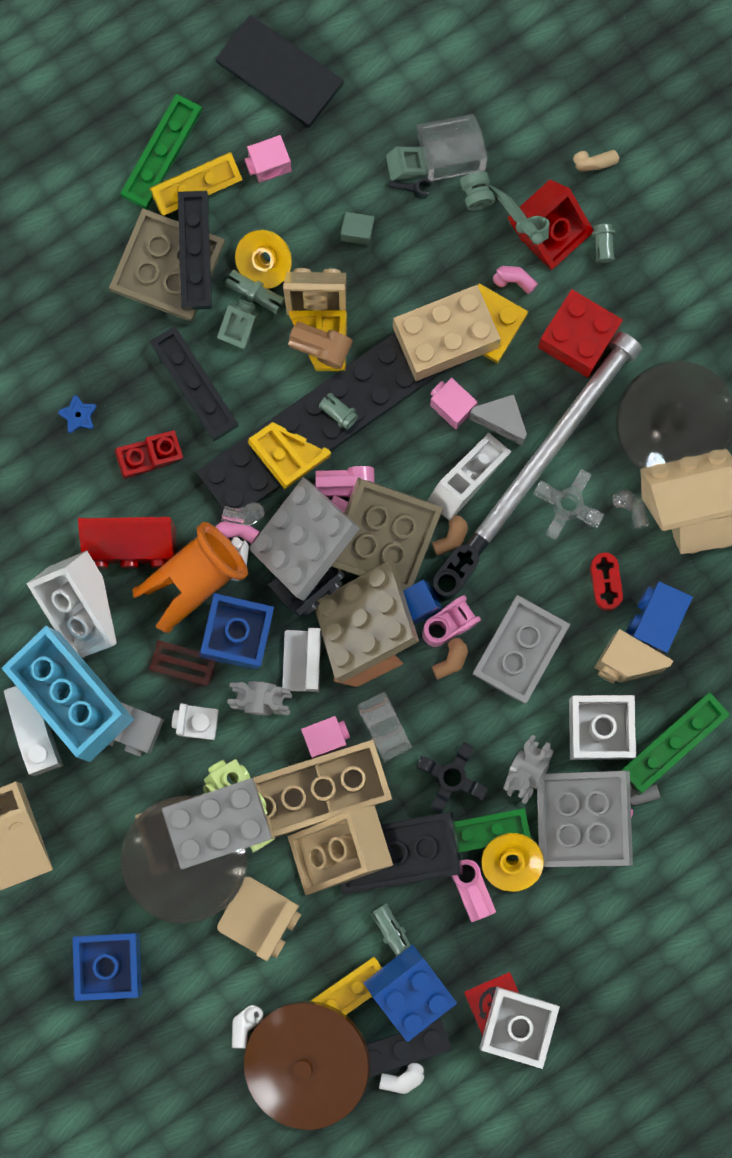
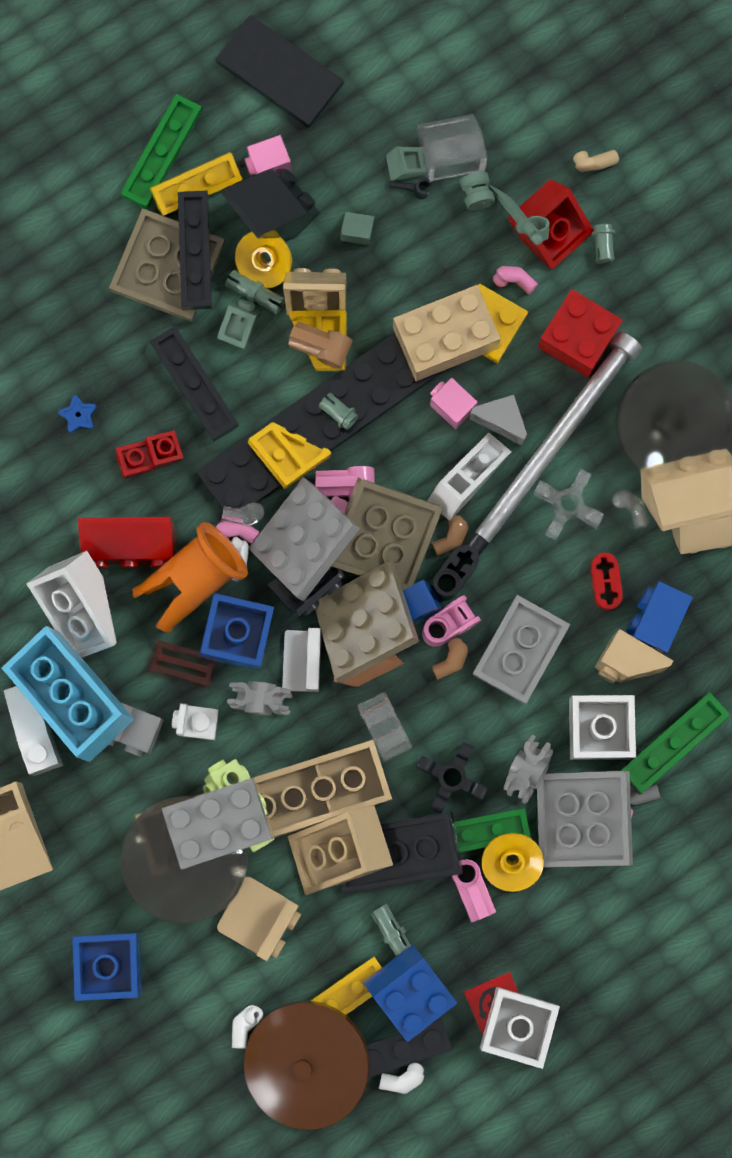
bright pink brick [301,716,350,759] -> none
none -> black slope [221,168,320,239]

